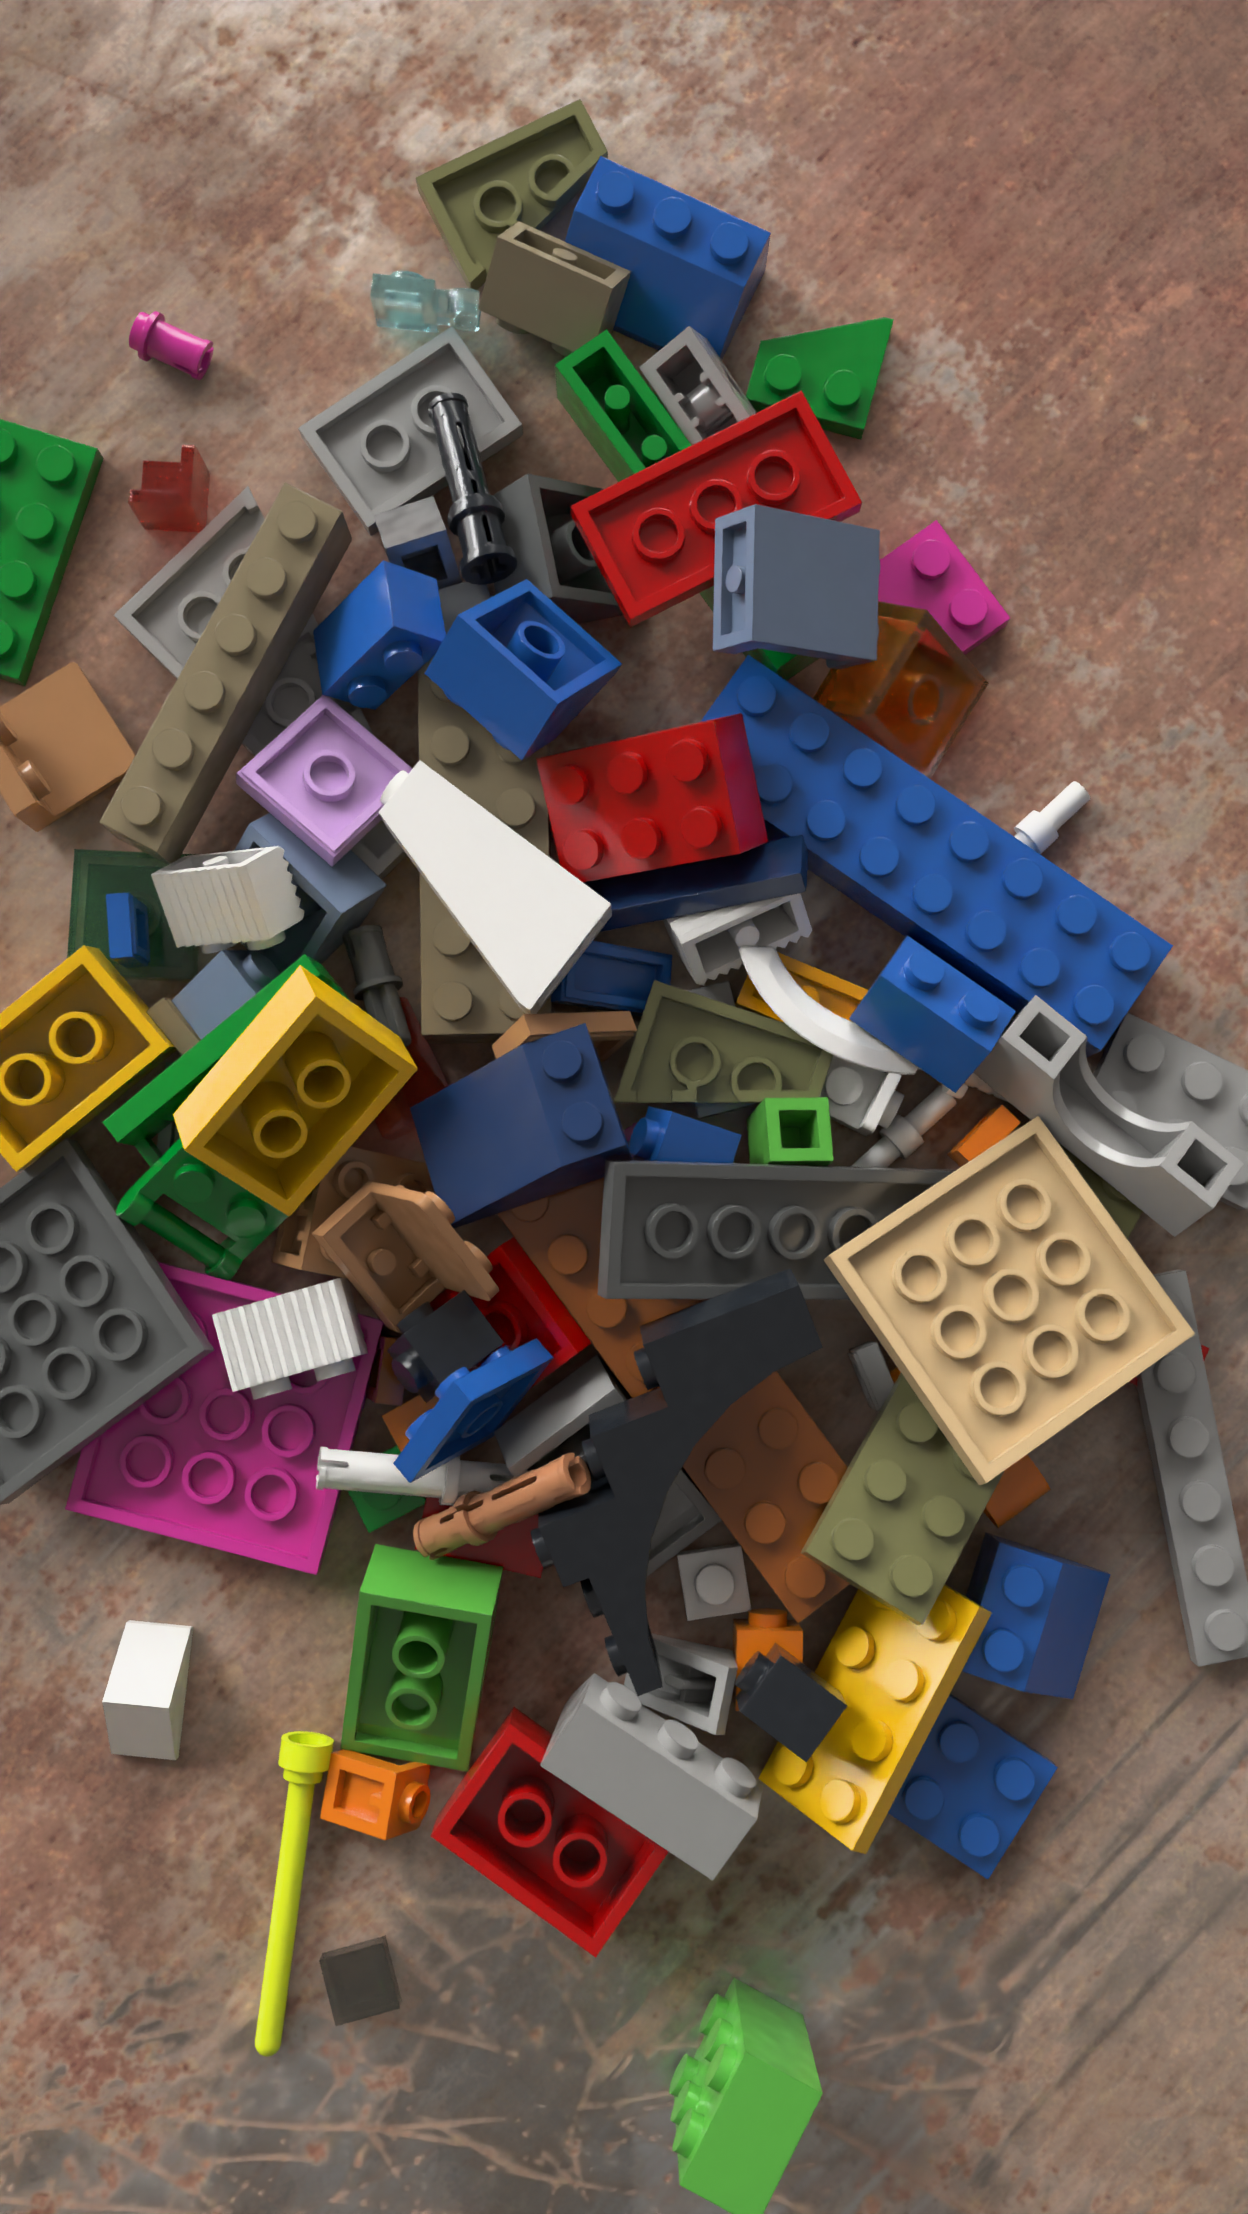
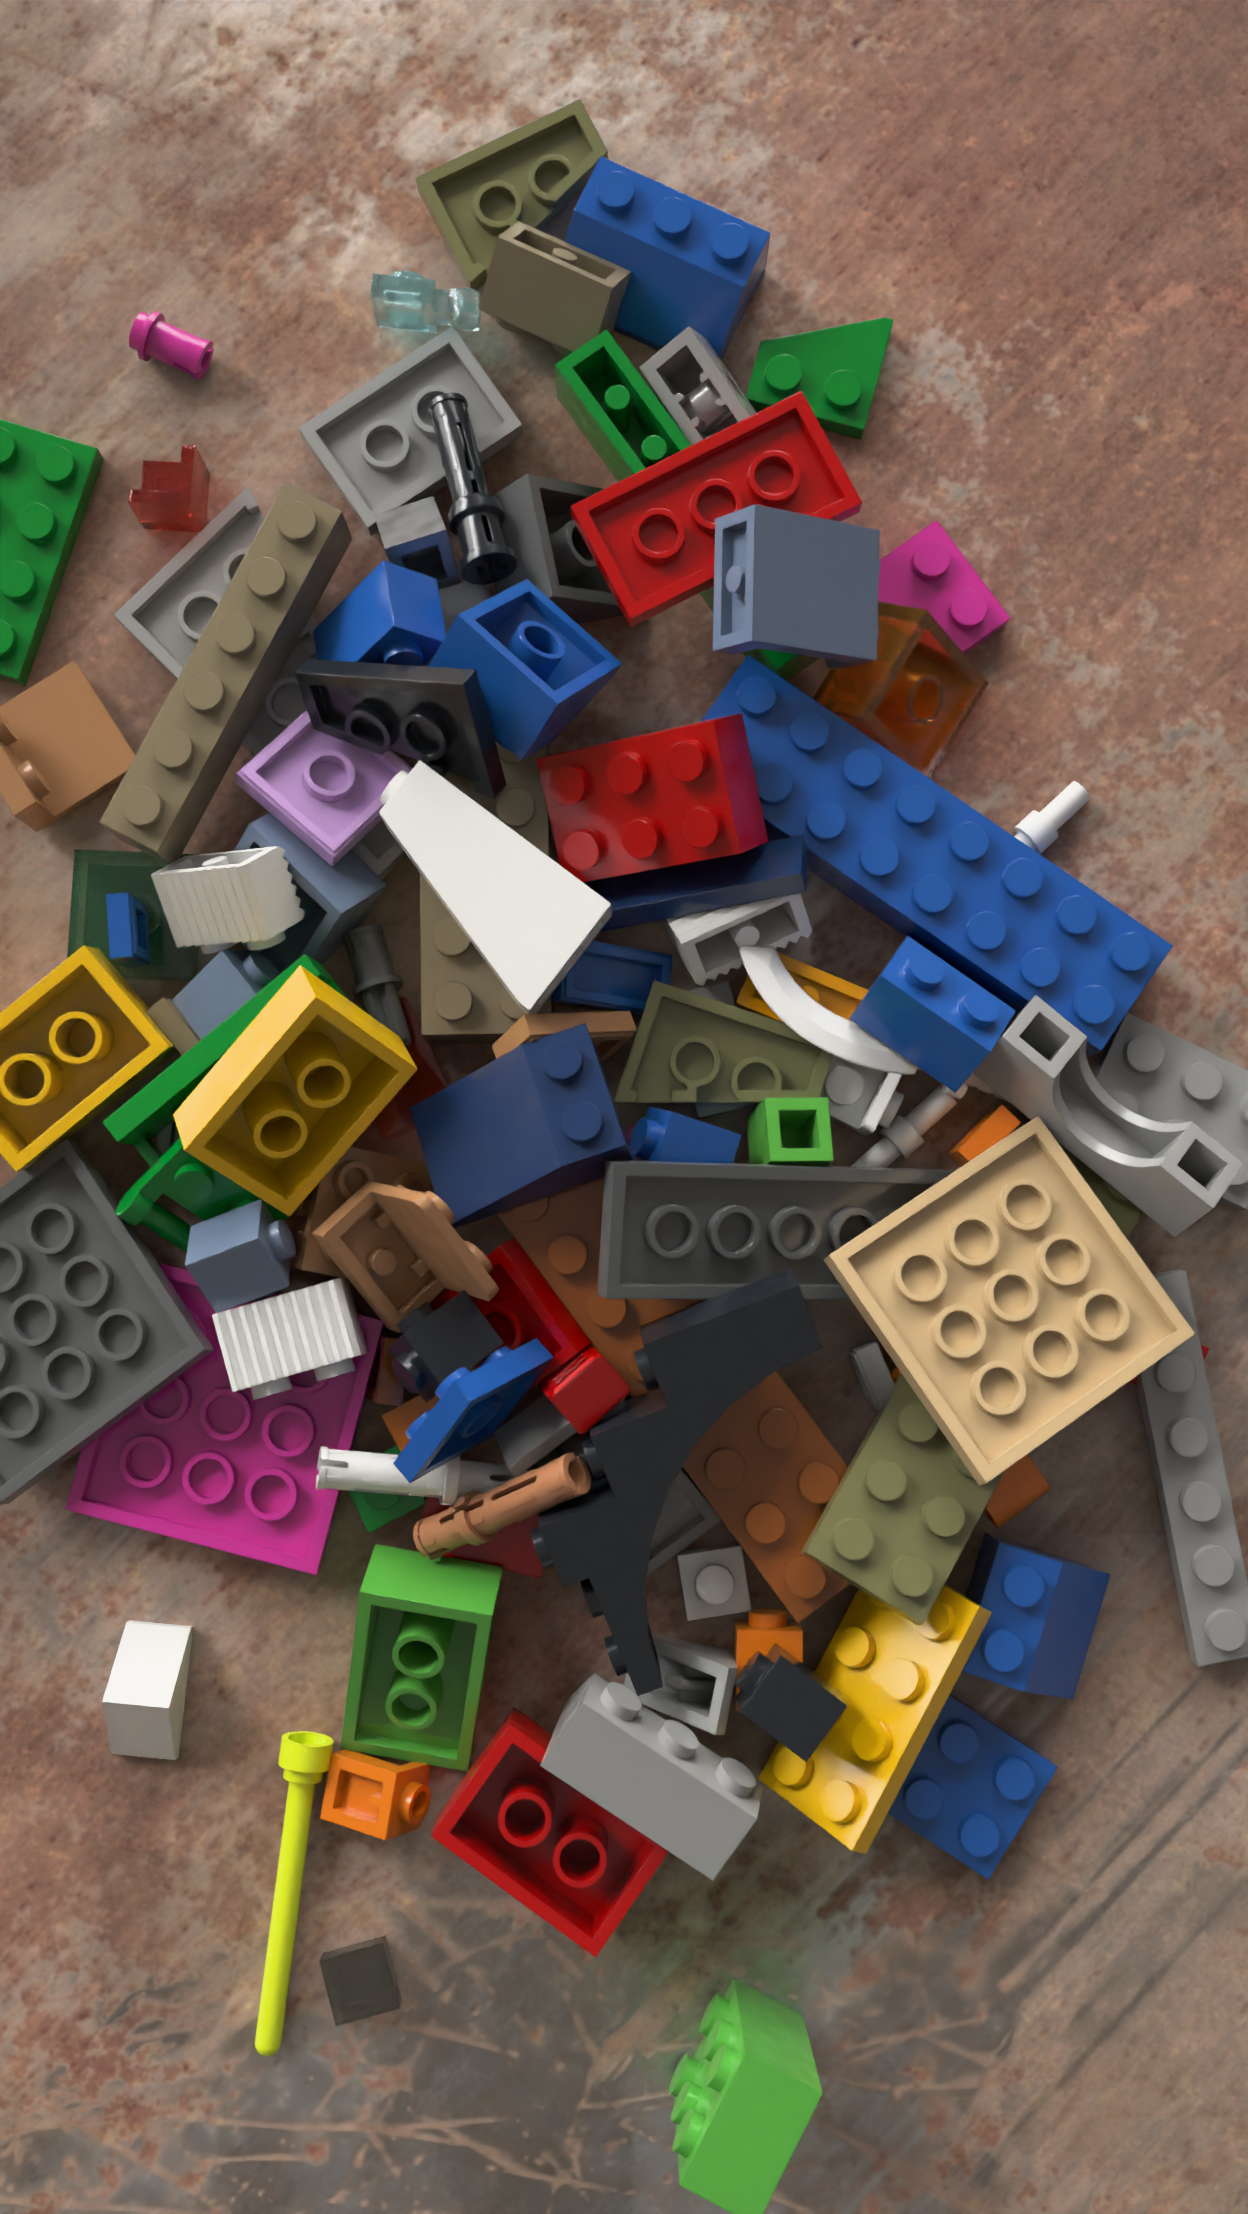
none -> sand blue brick [185,1199,296,1313]
none -> black wing [295,659,507,799]
none -> red slope [537,1345,632,1435]

